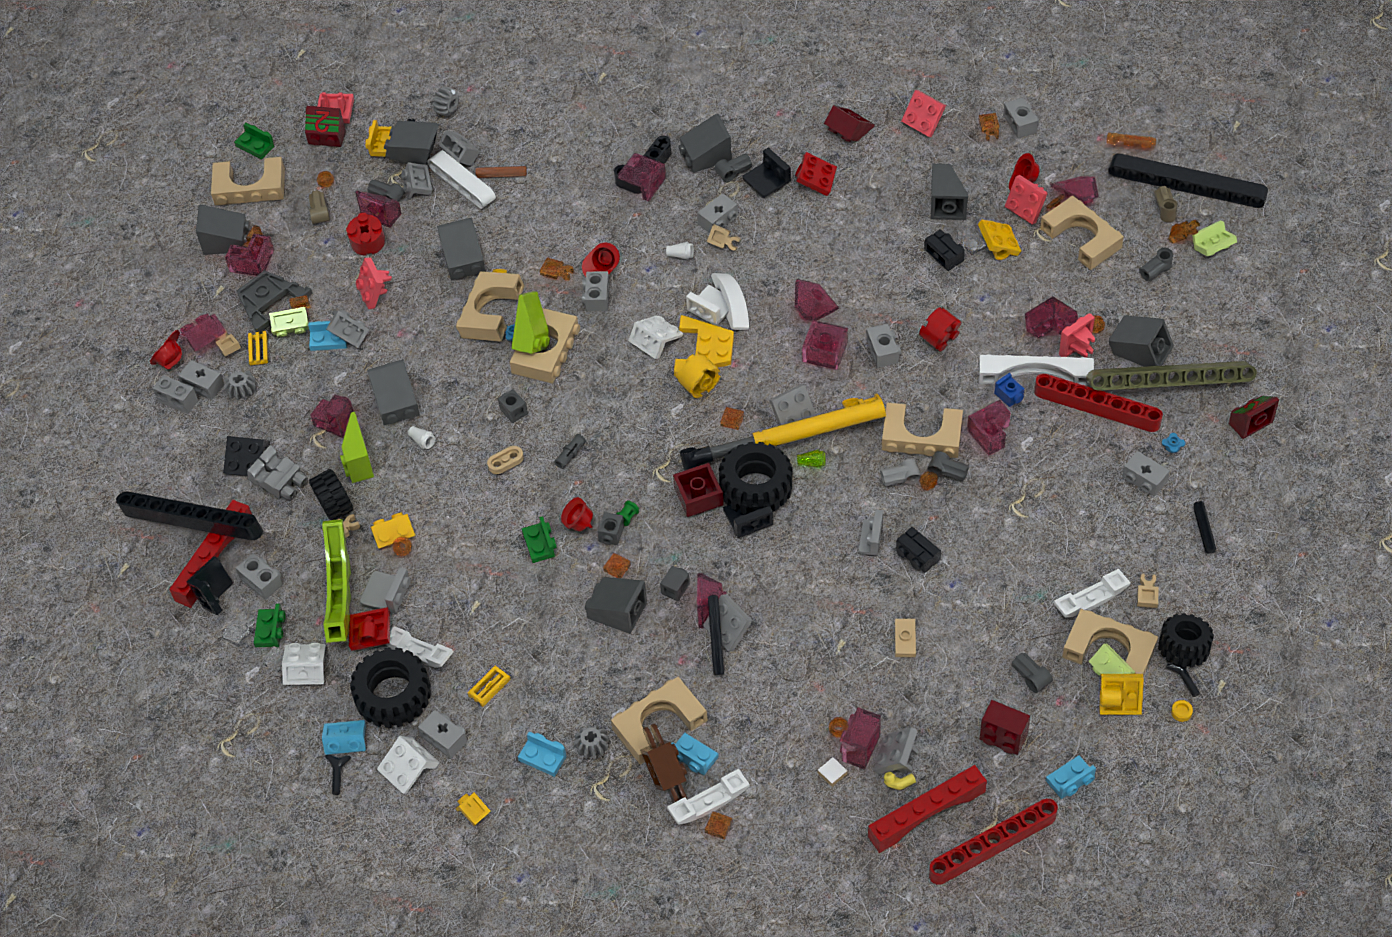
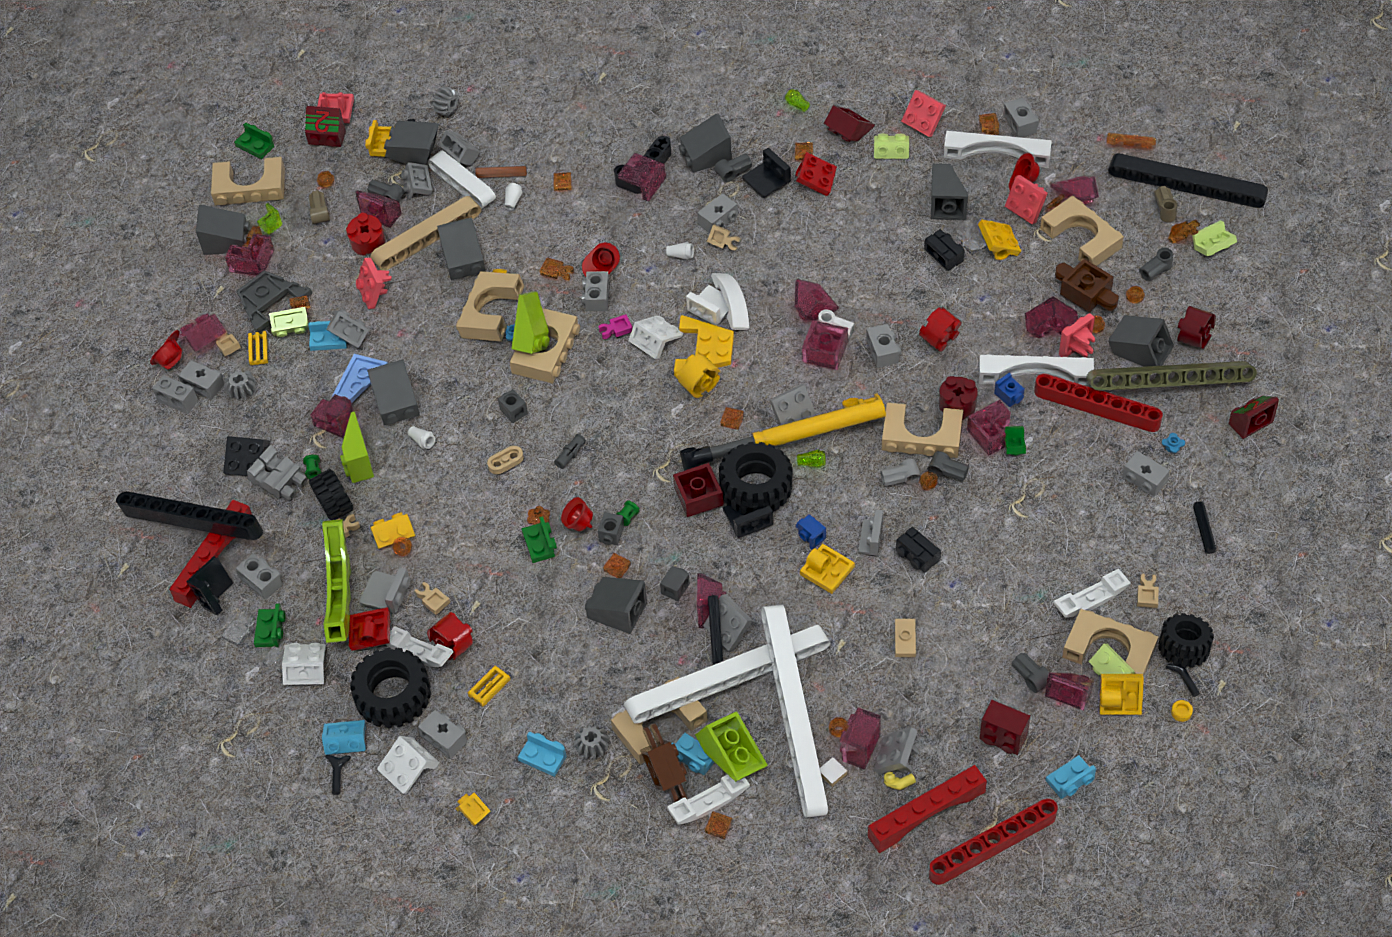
none -> clear neon green panel [257,203,282,235]
none -> green bush [303,454,322,479]
none -> light blue wing [332,354,388,405]
none -> tan beam [370,196,481,271]
none -> tan plate [415,582,450,615]
none -> red brick [427,612,473,660]
none -> white cone [504,183,522,210]
none -> clear orange plant [527,506,550,525]
none -> clear orange plate [554,172,572,191]
none -> dark pink plate [598,314,633,339]
none -> white beam [624,625,830,724]
none -> lime slope [695,711,768,782]
none -> white beam [761,605,828,818]
none -> clear neon green cone [785,88,810,112]
none -> clear orange plate [795,142,813,160]
none -> blue brick [796,514,826,550]
none -> yellow plate [800,543,855,594]
none -> white piece [817,309,855,339]
none -> yellowish green bracket [874,133,909,159]
none -> dark red brick [939,376,978,420]
none -> white arch [944,131,1052,168]
none -> green bracket [1004,426,1026,456]
none -> clear pink slope [1045,673,1094,711]
none -> reddish brown brick [1055,259,1119,313]
none -> clear orange plate [1126,286,1145,303]
none -> dark red brick [1177,306,1216,349]

